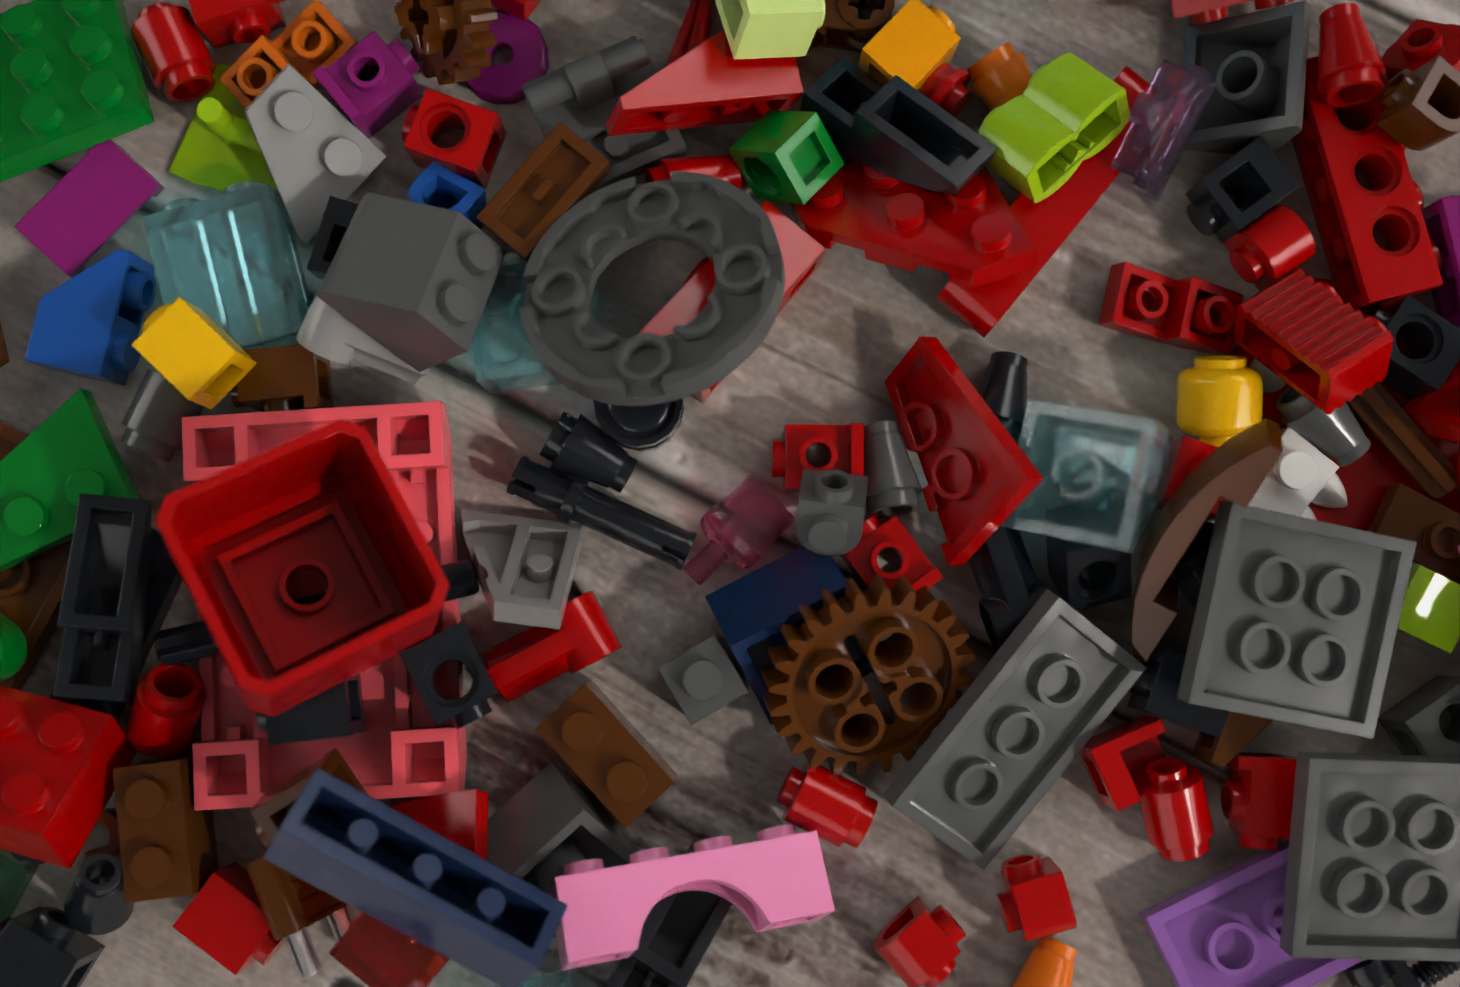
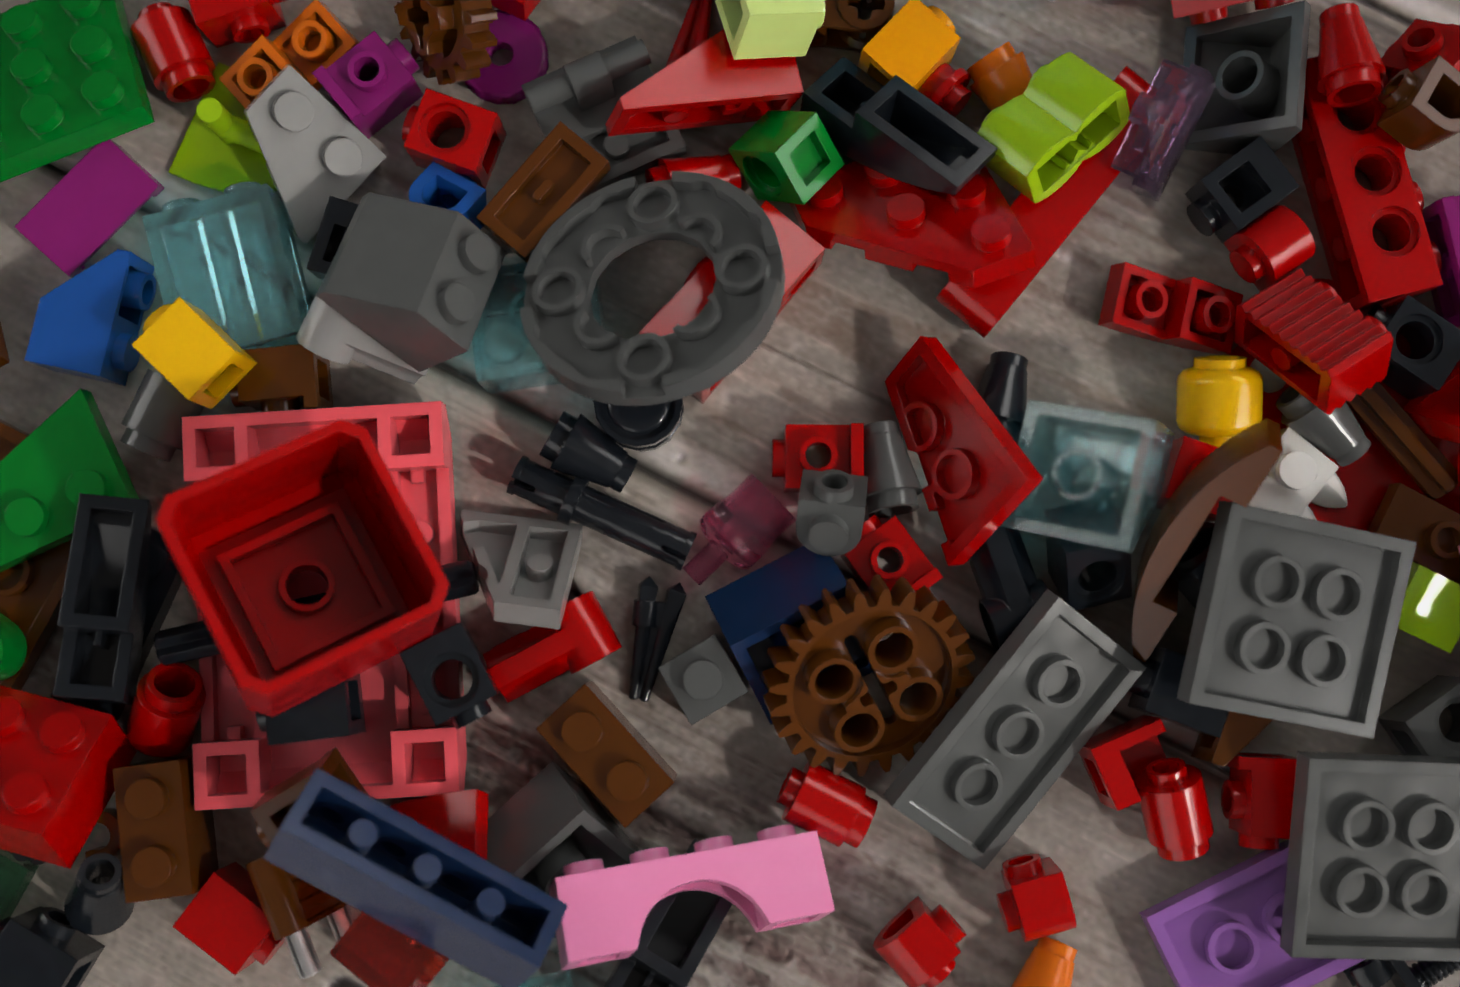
none -> black piece [629,576,686,702]

